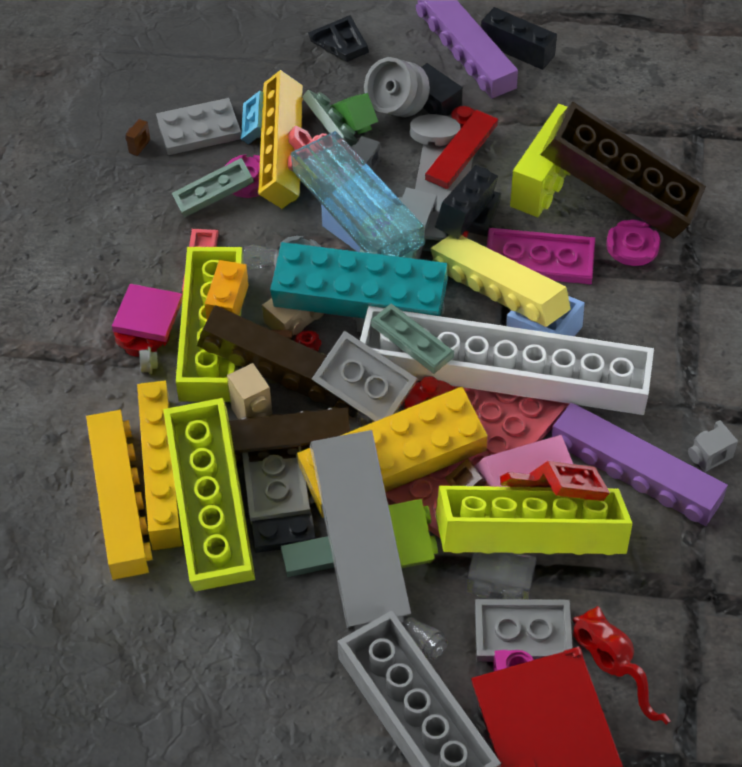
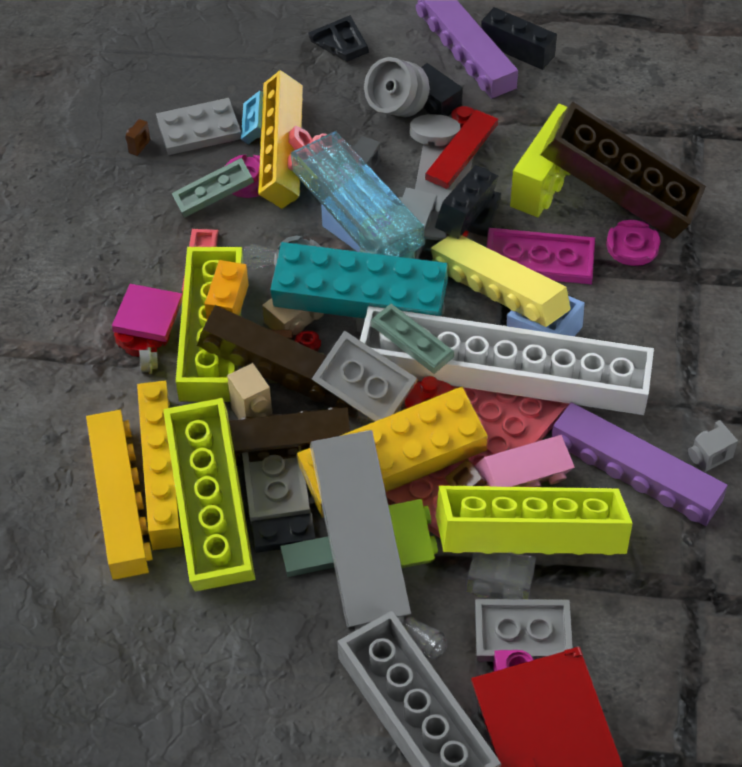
sand green plate [302,90,358,149] -> none
bright green slope [330,93,378,134] -> none
red plate [500,461,610,501] -> none
red animal [572,606,671,725] -> none

